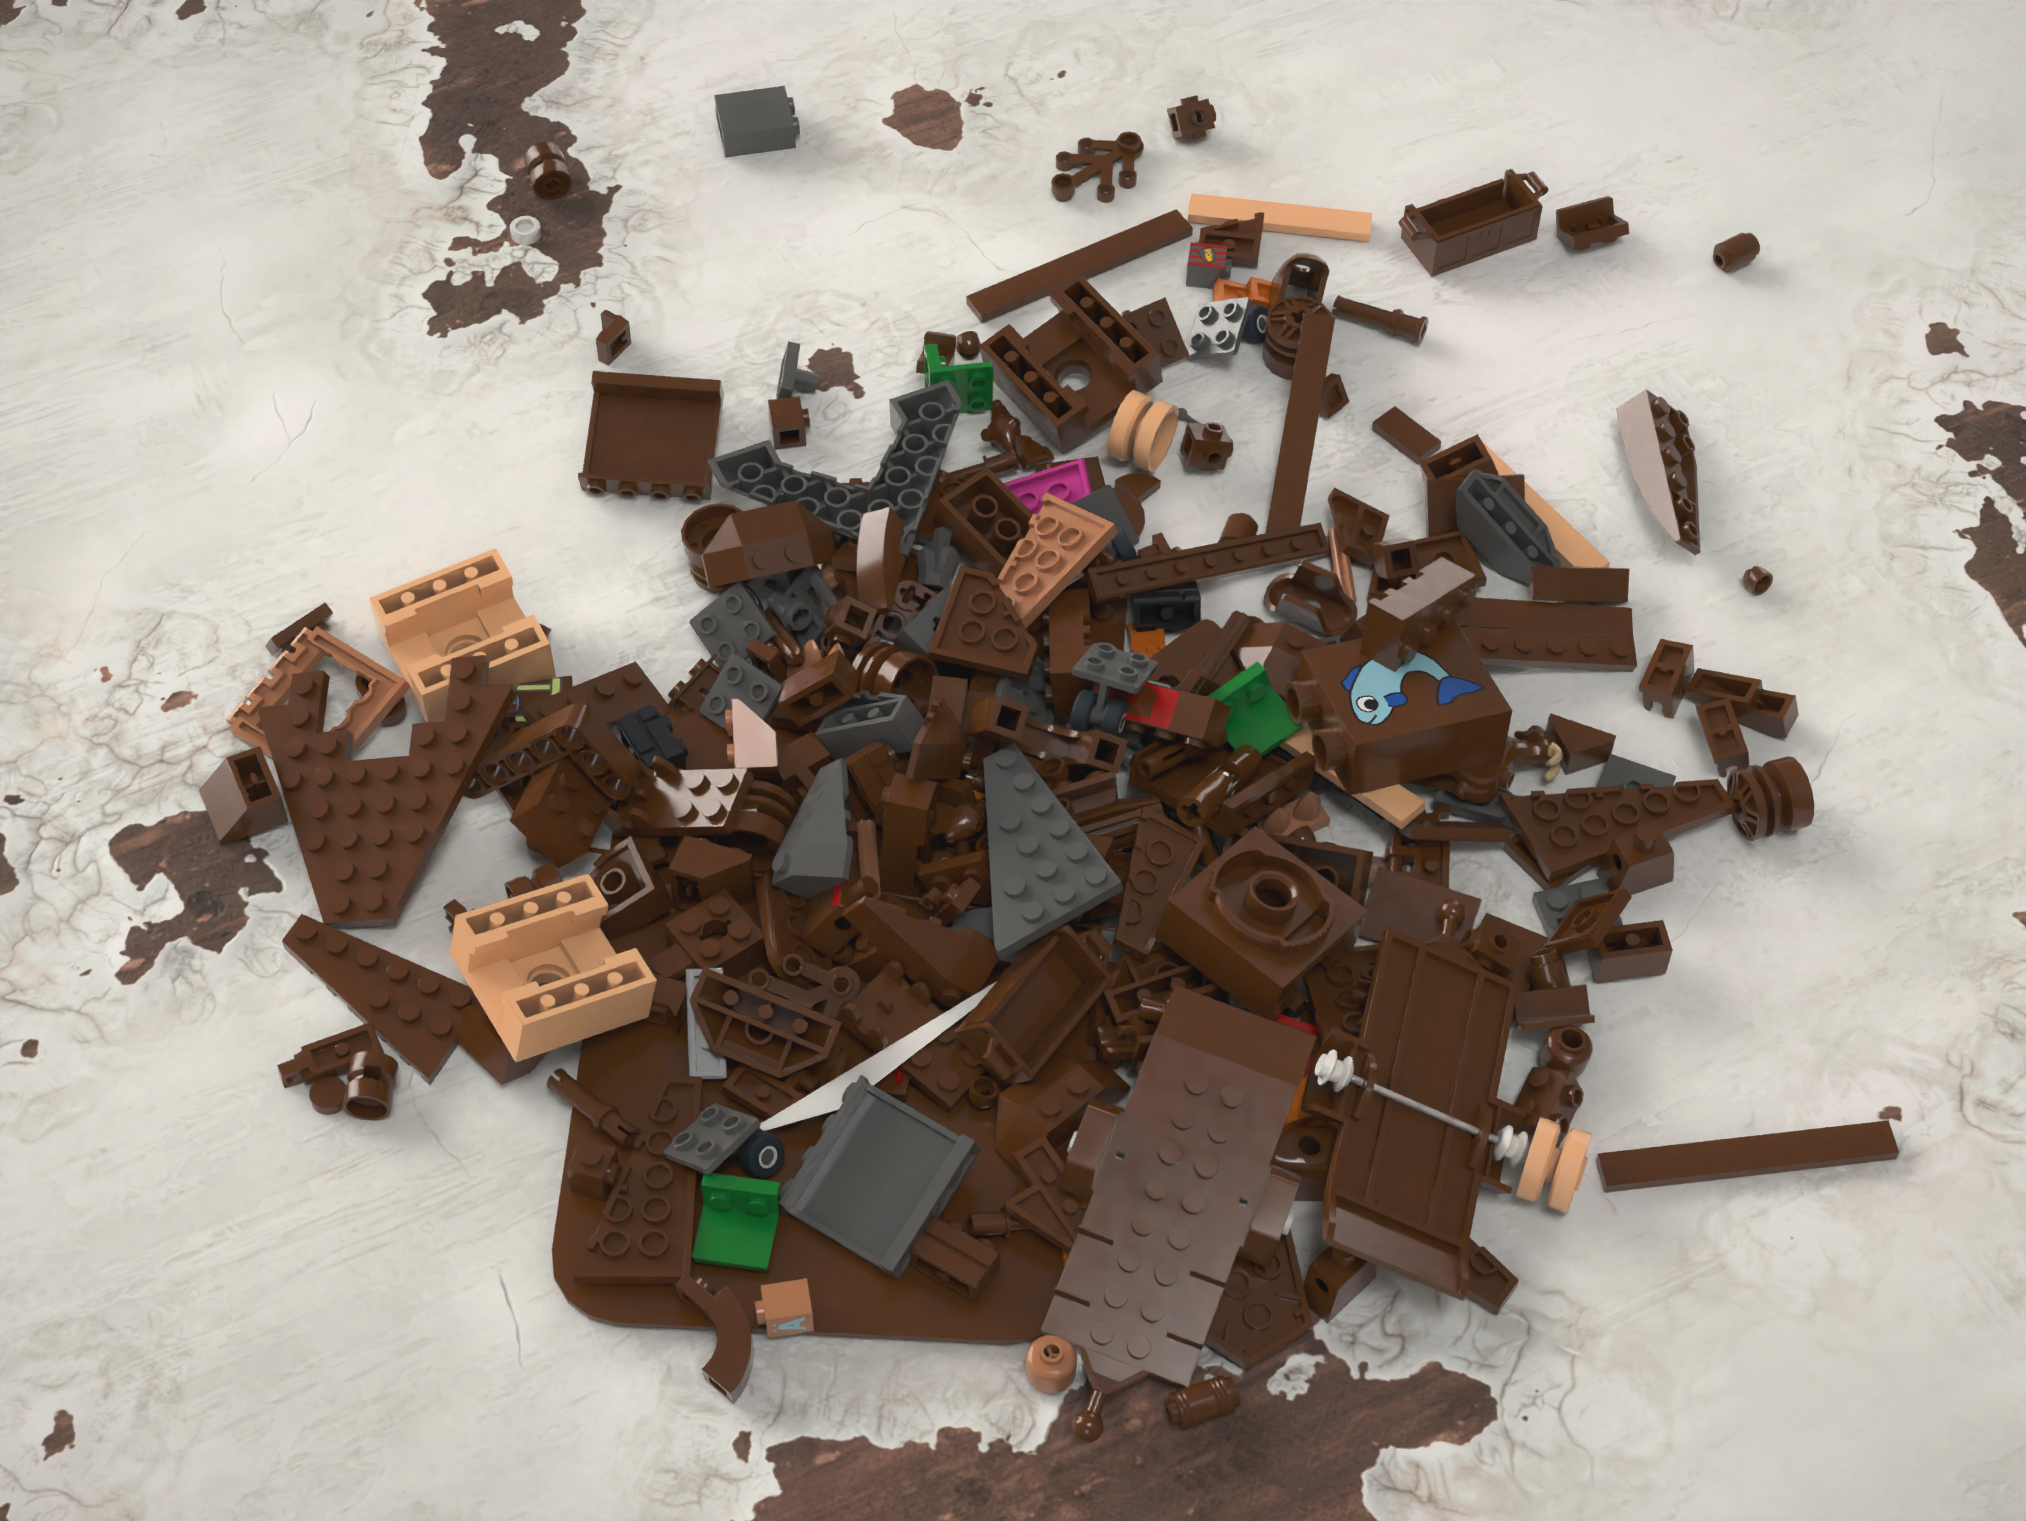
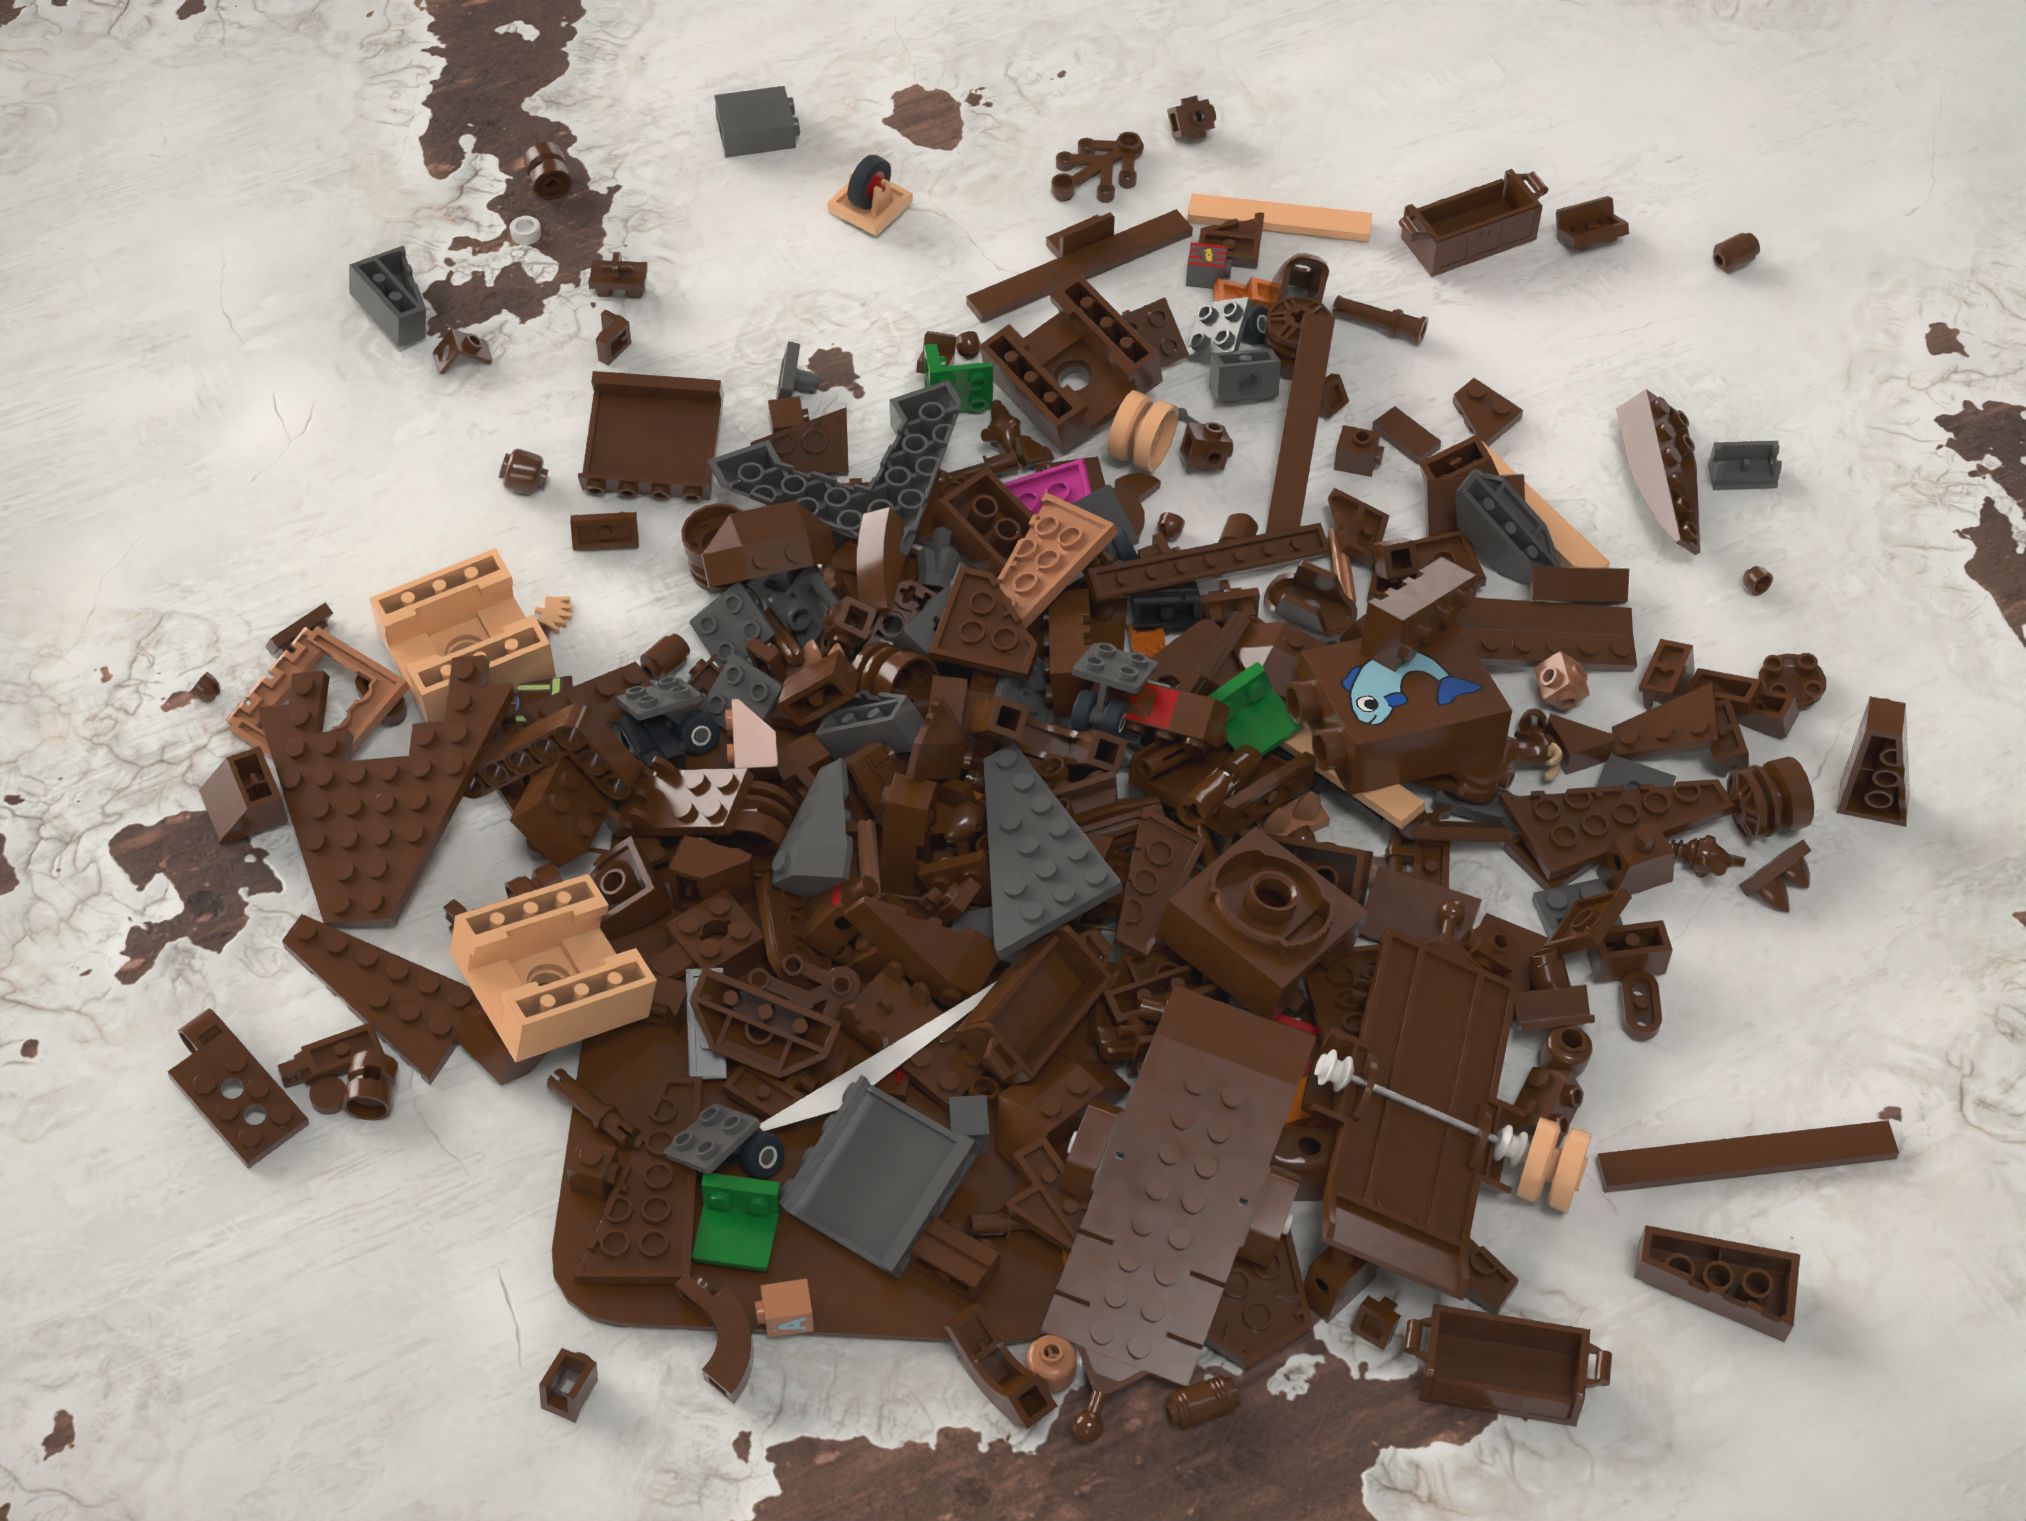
none -> reddish brown hinge [167,1008,309,1169]
none -> reddish brown hinge [190,671,221,701]
none -> dark grey wedge [349,245,426,348]
none -> reddish brown bracket [433,328,493,374]
none -> reddish brown head [498,449,549,495]
none -> light nougat piece [534,596,573,634]
none -> reddish brown window [539,1348,598,1423]
none -> reddish brown tile [570,511,639,551]
none -> reddish brown hips [588,252,648,298]
none -> dark grey plate [616,676,720,755]
none -> reddish brown brick [640,633,690,681]
none -> reddish brown wing [750,407,849,473]
none -> light nougat plate [827,155,913,236]
none -> reddish brown arch [944,1303,1058,1429]
none -> dark grey brick [949,1095,989,1155]
none -> reddish brown panel [1046,212,1115,258]
none -> reddish brown hinge [1157,512,1185,540]
none -> reddish brown hips [1200,579,1260,629]
none -> dark grey brick [1209,348,1281,403]
none -> reddish brown brick [1334,425,1385,477]
none -> reddish brown tile [1351,1295,1401,1350]
none -> reddish brown container [1404,1304,1612,1427]
none -> reddish brown wing [1453,378,1523,447]
none -> reddish brown hinge [1519,708,1548,731]
none -> nougat brick [1534,651,1590,712]
none -> reddish brown wing [1612,682,1720,760]
none -> reddish brown plate [1620,971,1662,1040]
none -> reddish brown wedge [1634,1225,1801,1342]
none -> reddish brown piece [1670,835,1746,878]
none -> dark grey hinge [1708,440,1782,490]
none -> reddish brown tile [1739,839,1812,912]
none -> reddish brown dish [1758,653,1826,709]
none -> reddish brown wedge [1837,696,1910,827]

